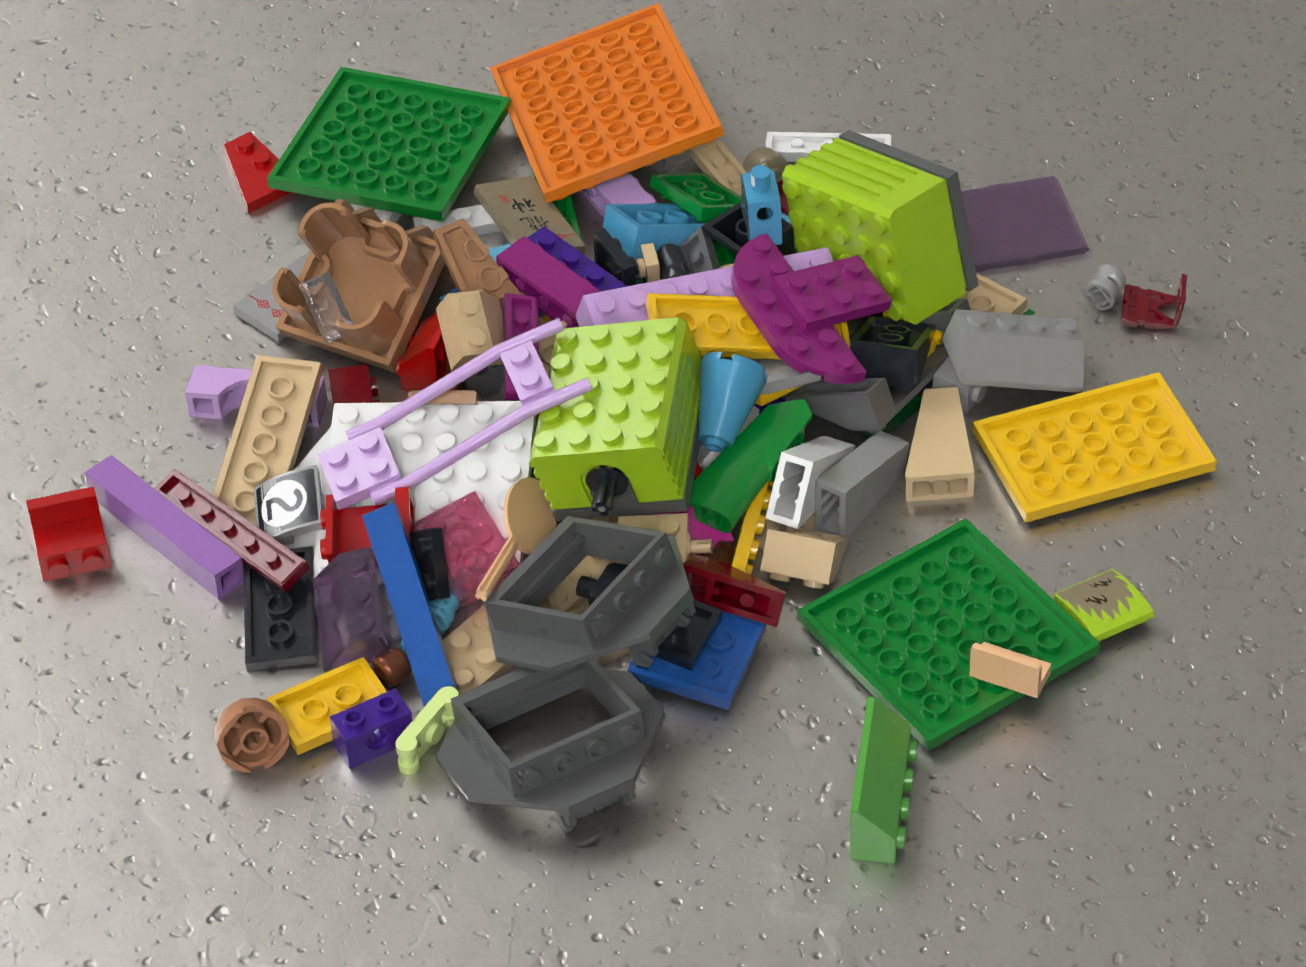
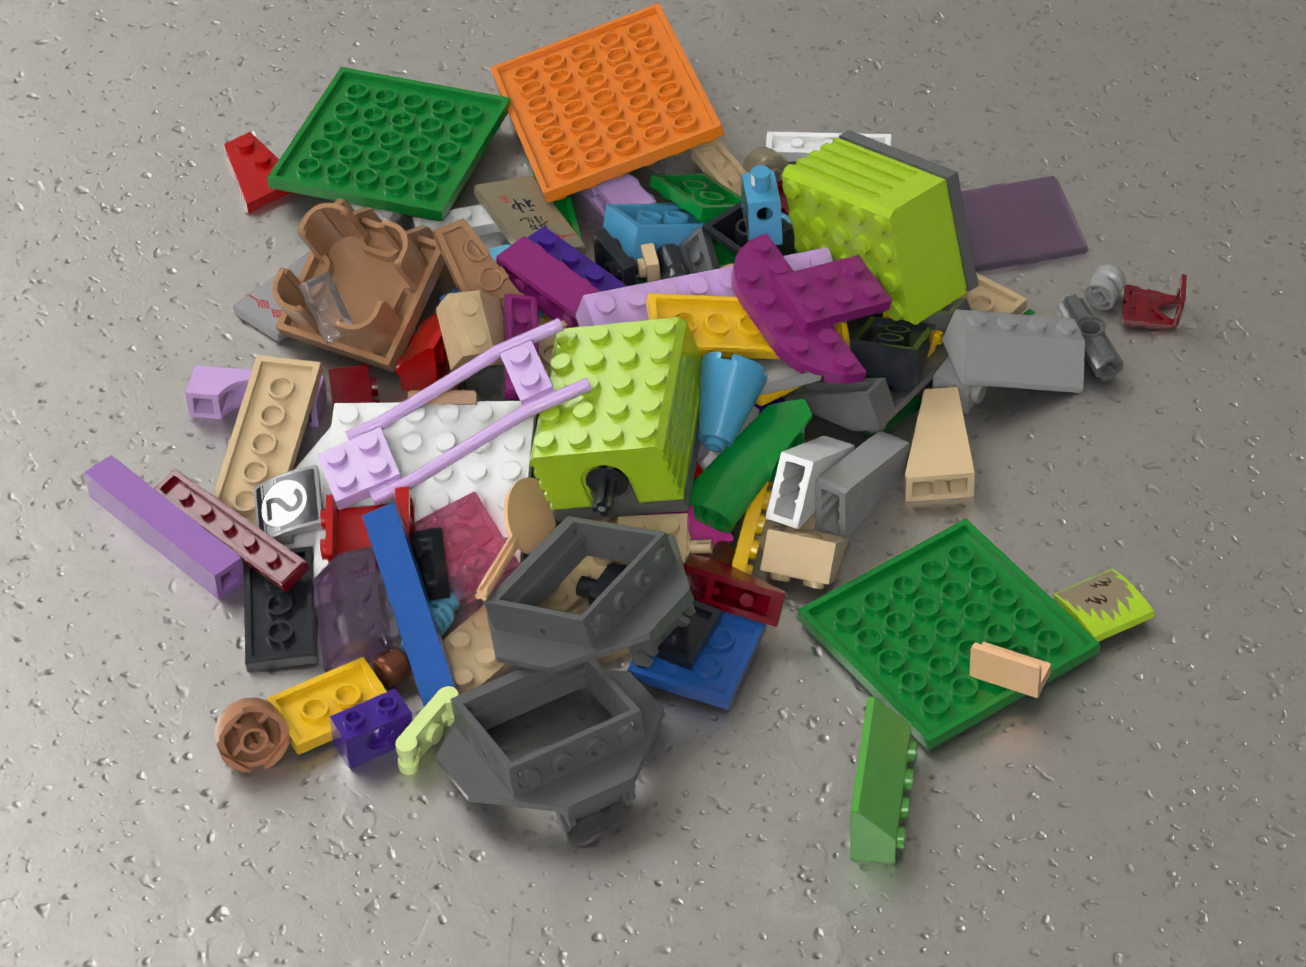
red panel [26,486,112,582] -> none
yellow plate [972,372,1217,523] -> none
none -> dark grey piece [1057,294,1123,381]

